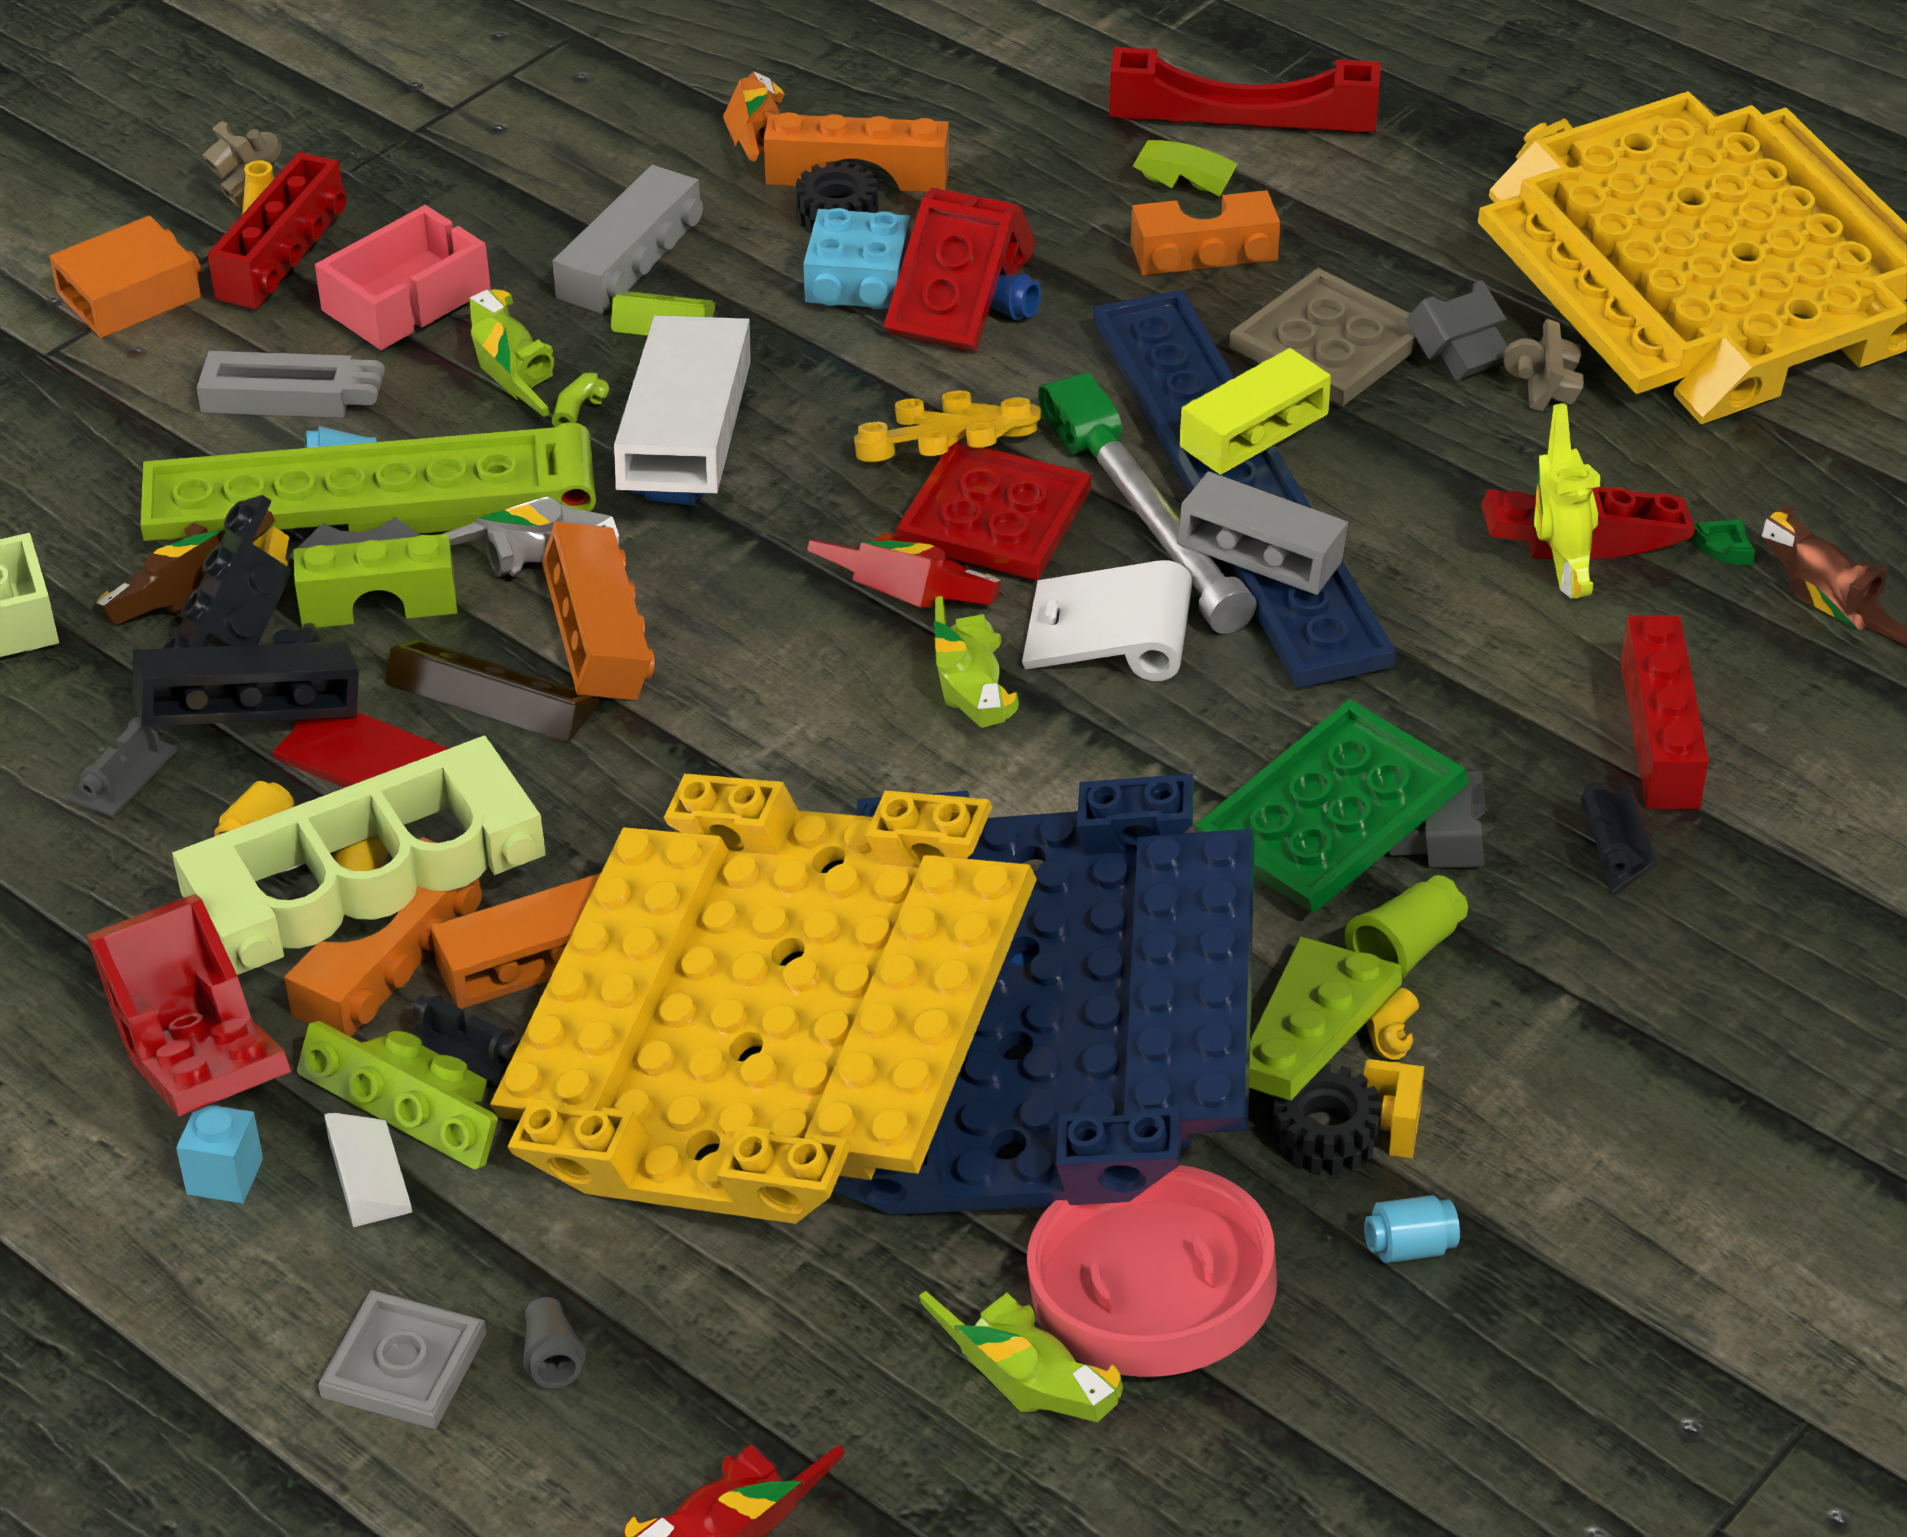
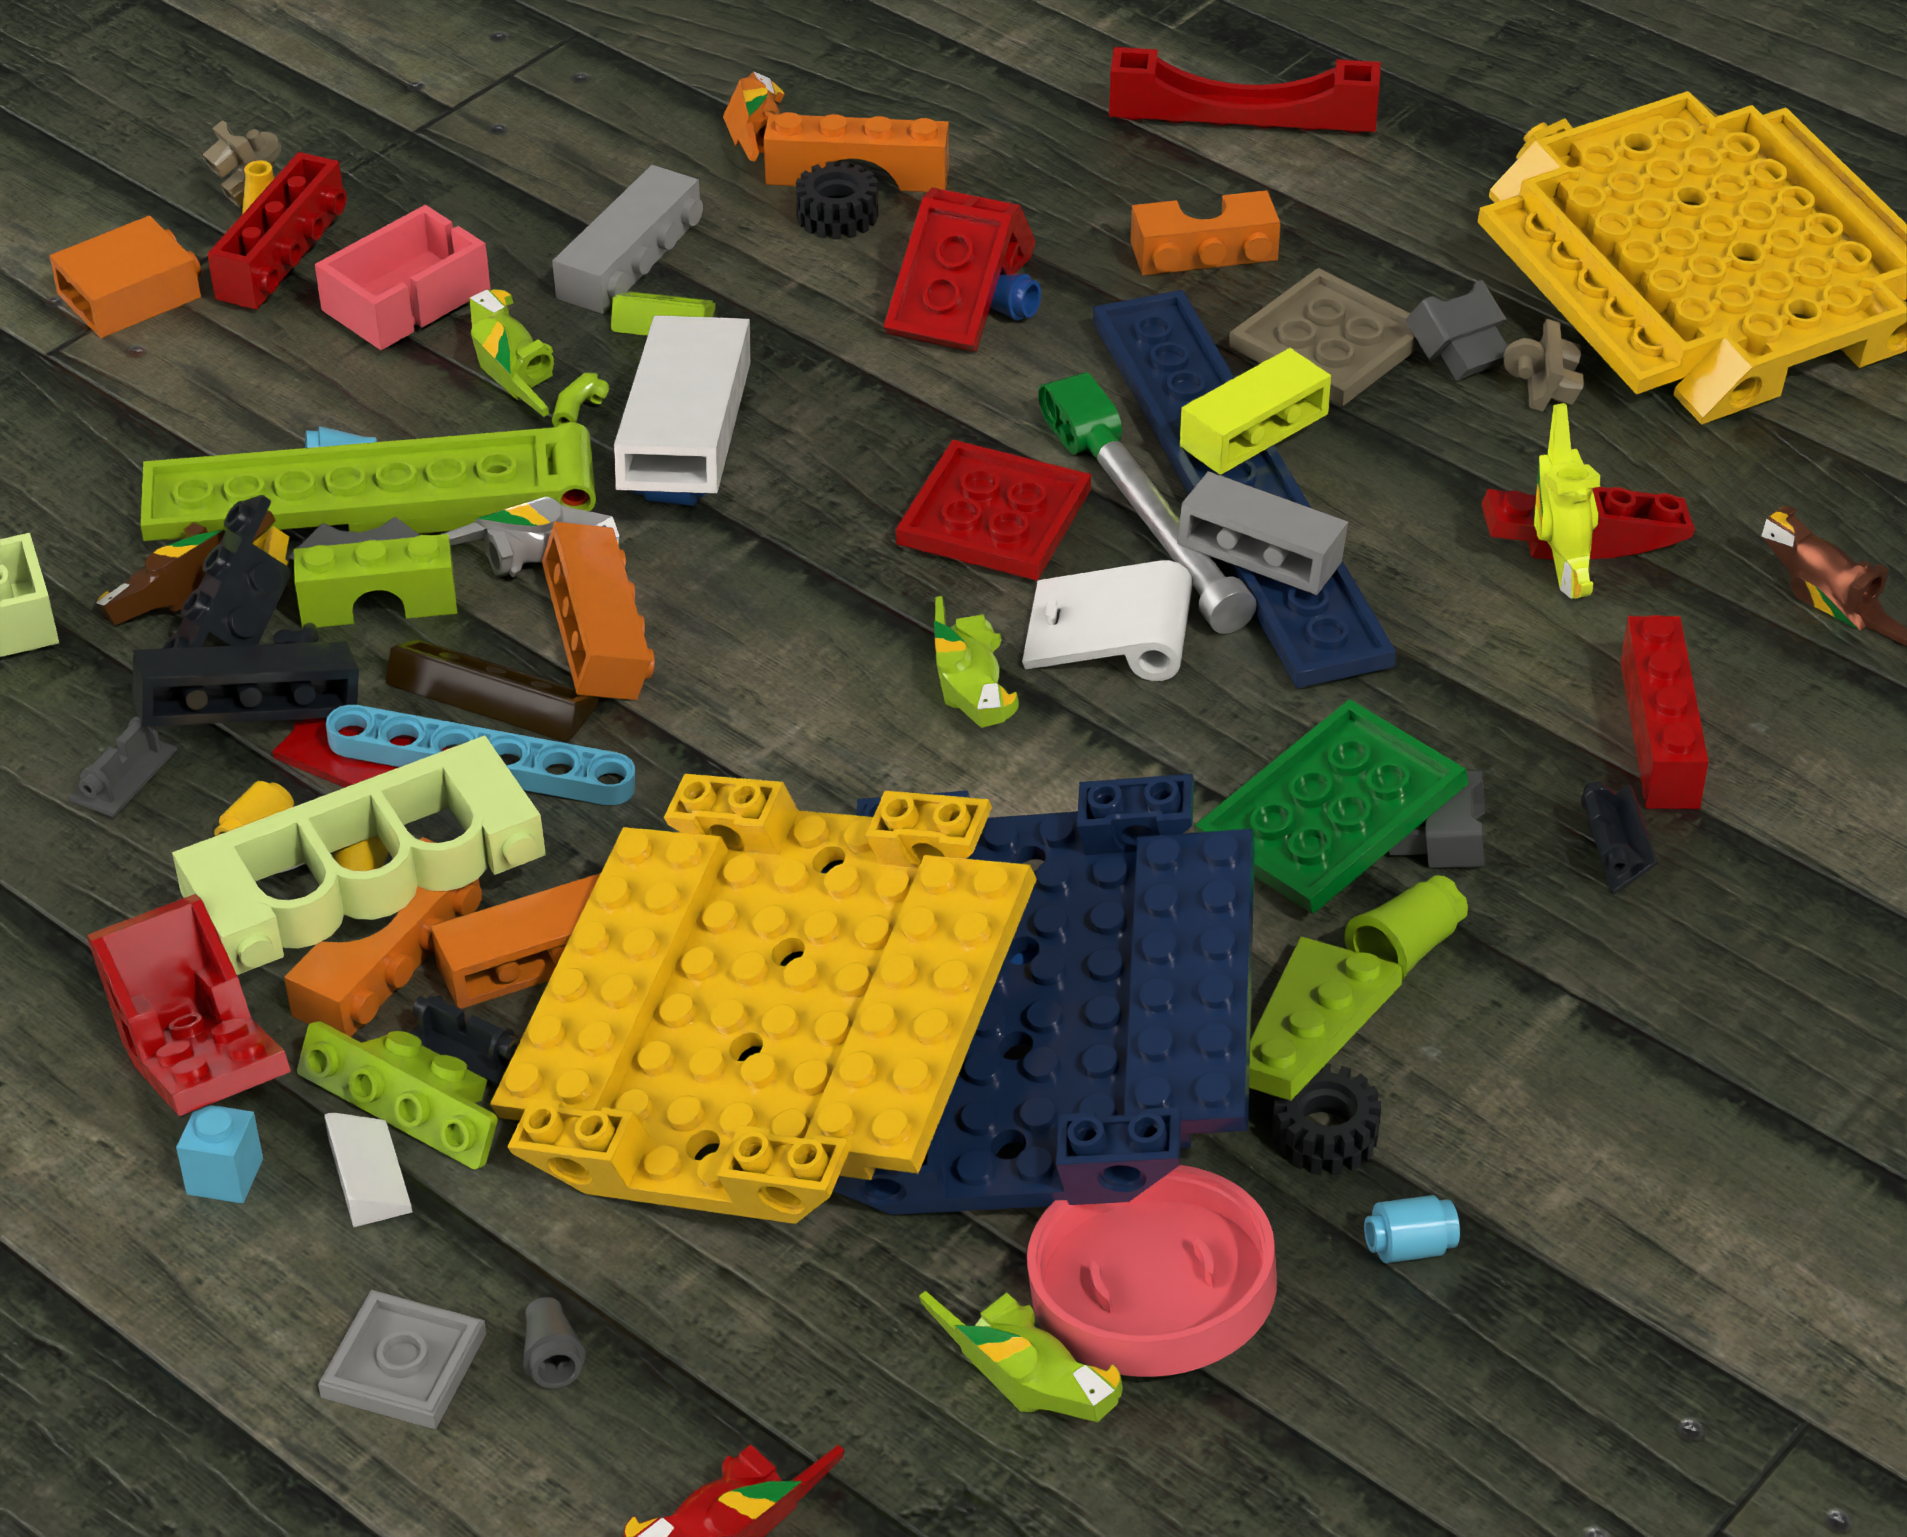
light grey hinge [196,351,385,418] -> none
medium azure brick [803,208,911,309] -> none
animal [807,532,1002,608] -> none
yellow plant [854,390,1041,462] -> none
lime slope [1133,140,1238,197] -> none
yellow bracket [1363,1059,1425,1159] -> none
yellow arm [1366,988,1419,1060] -> none
green tile [1691,519,1755,565] -> none
none -> medium azure beam [326,705,635,805]

